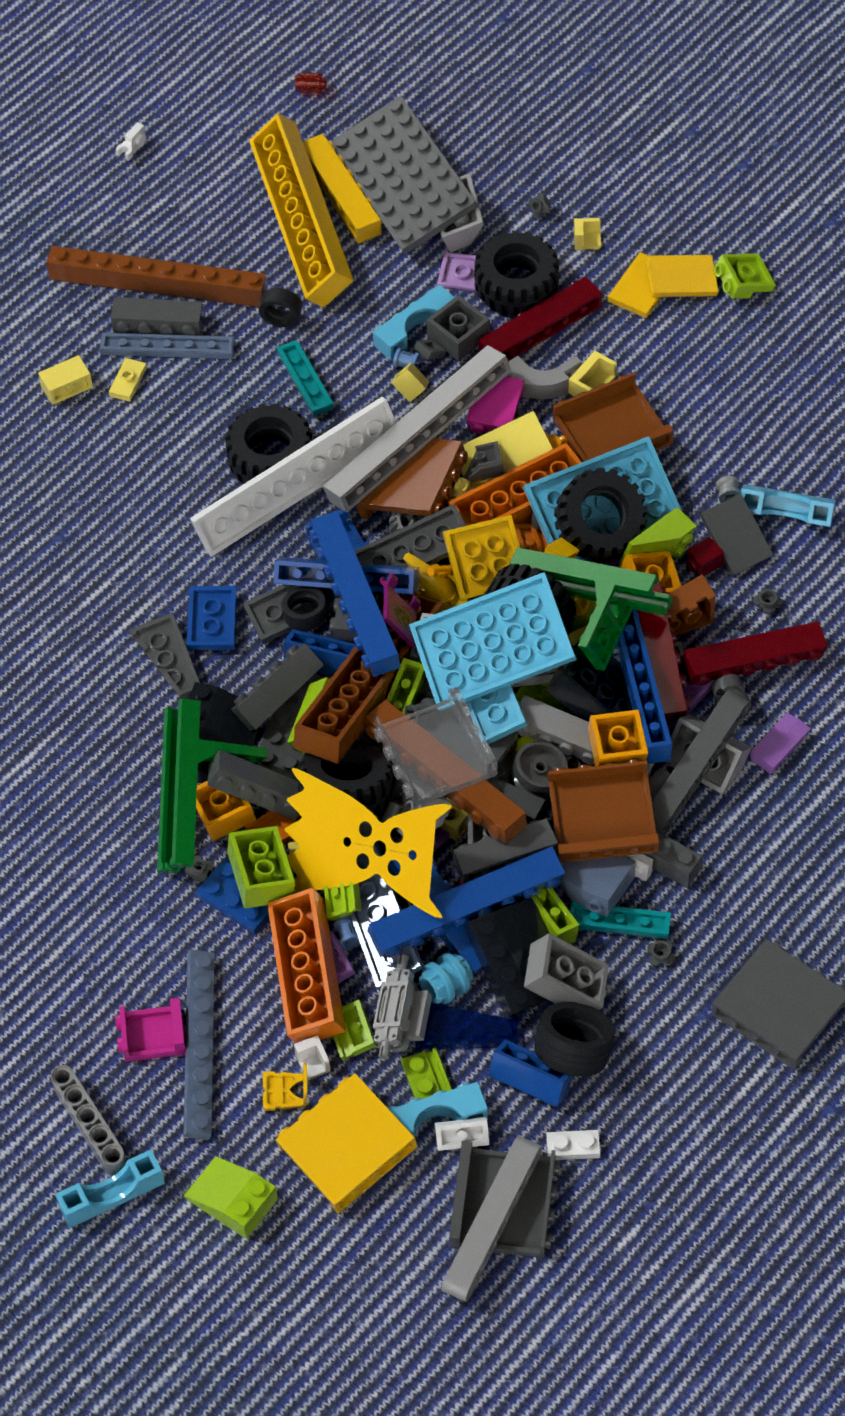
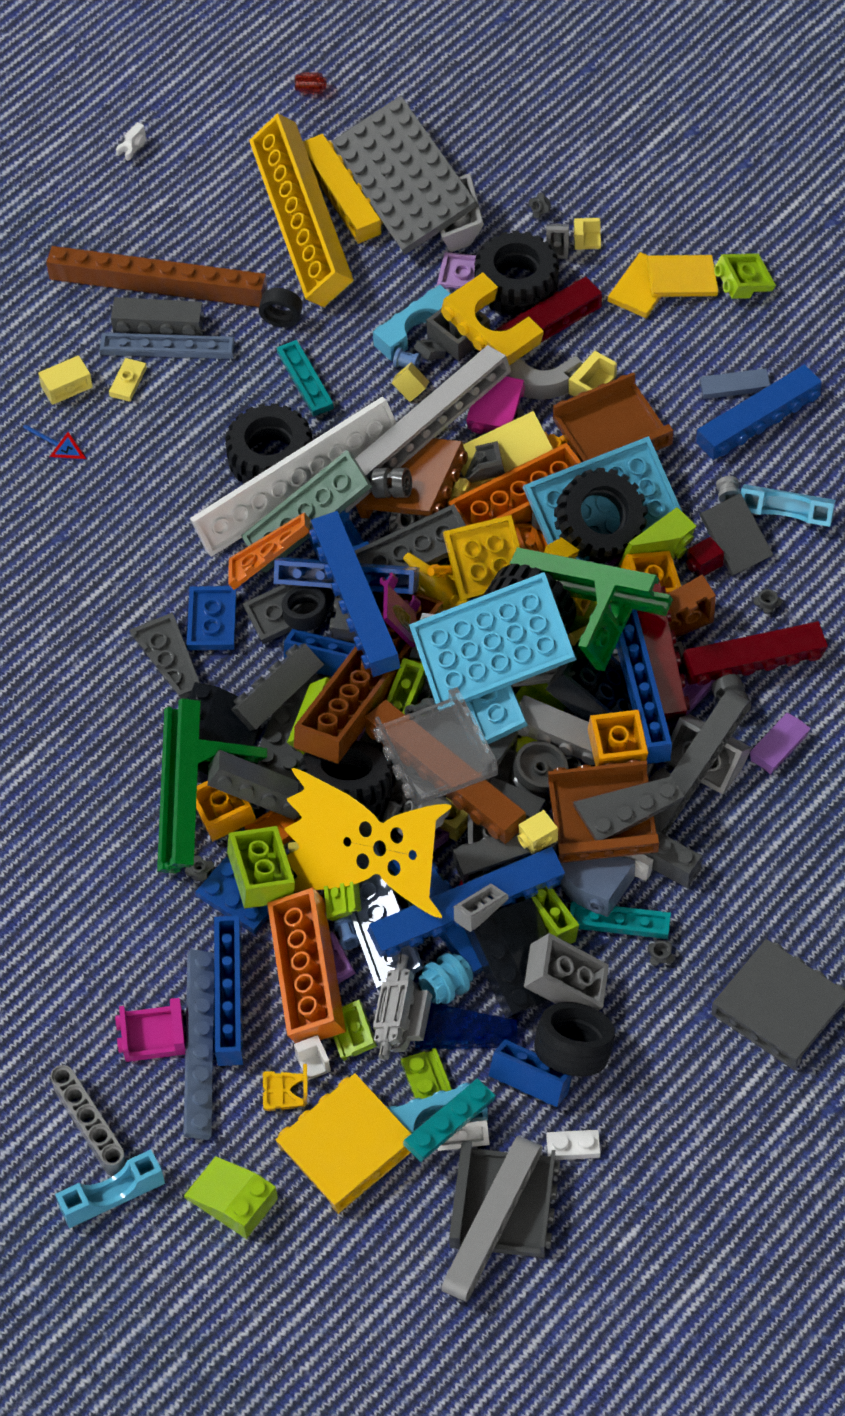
none -> piece [23,425,87,460]
none -> blue brick [214,916,243,1066]
none -> orange wing [228,512,310,590]
none -> sand green plate [241,450,372,572]
none -> dark grey wheel [371,468,412,498]
none -> teal plate [403,1078,496,1162]
none -> yellow arch [441,272,544,366]
none -> light grey slope [454,884,509,932]
none -> light yellow brick [517,810,558,855]
none -> light grey slope [546,224,569,259]
none -> dark grey wing [573,776,685,840]
none -> blue brick [696,364,822,460]
none -> sand blue tile [699,368,770,399]

